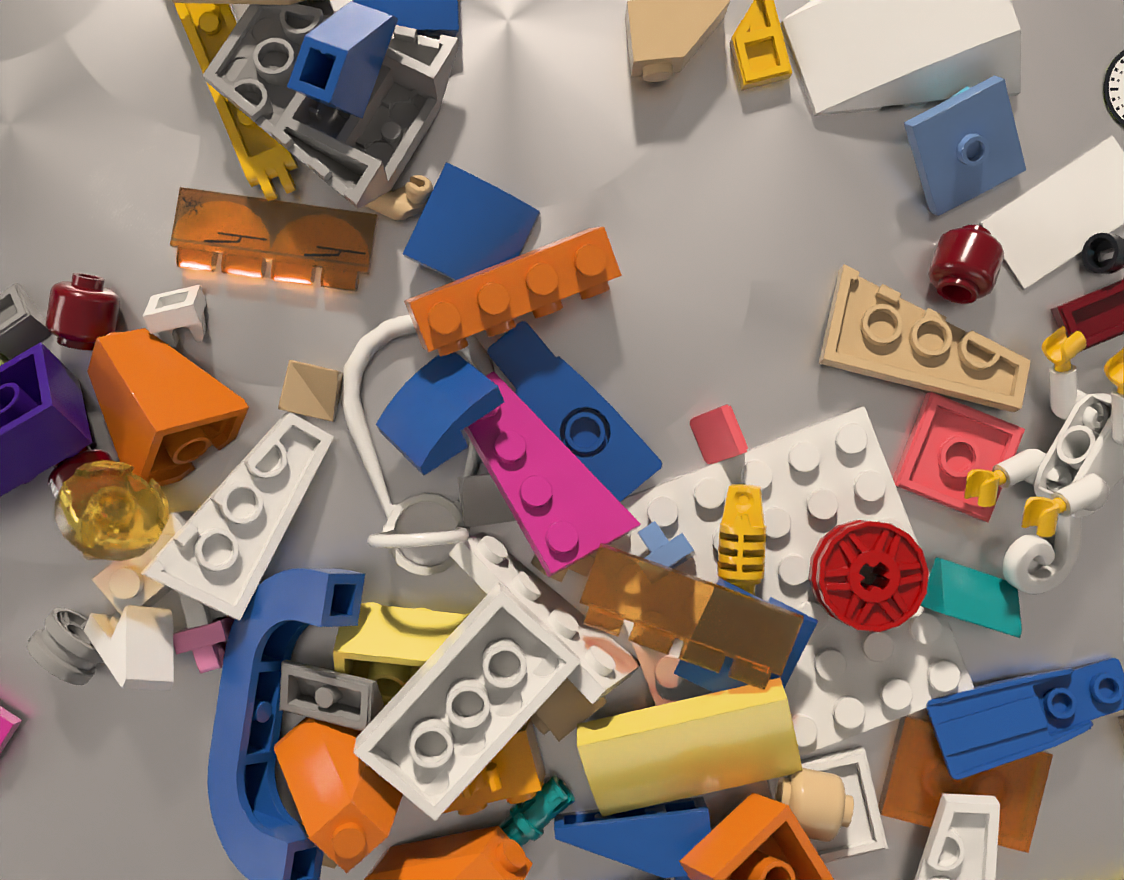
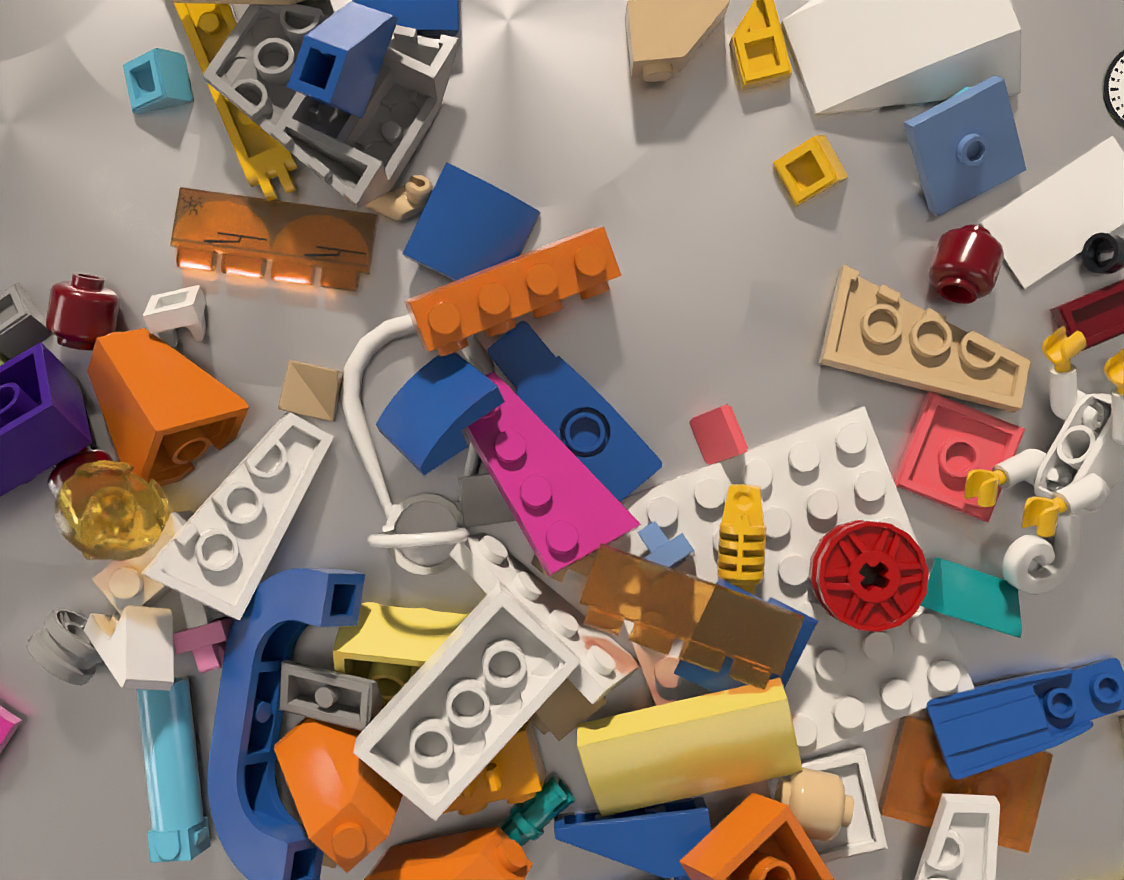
none -> medium azure slope [123,48,193,114]
none -> medium azure piece [136,677,211,863]
none -> yellow slope [773,135,848,206]

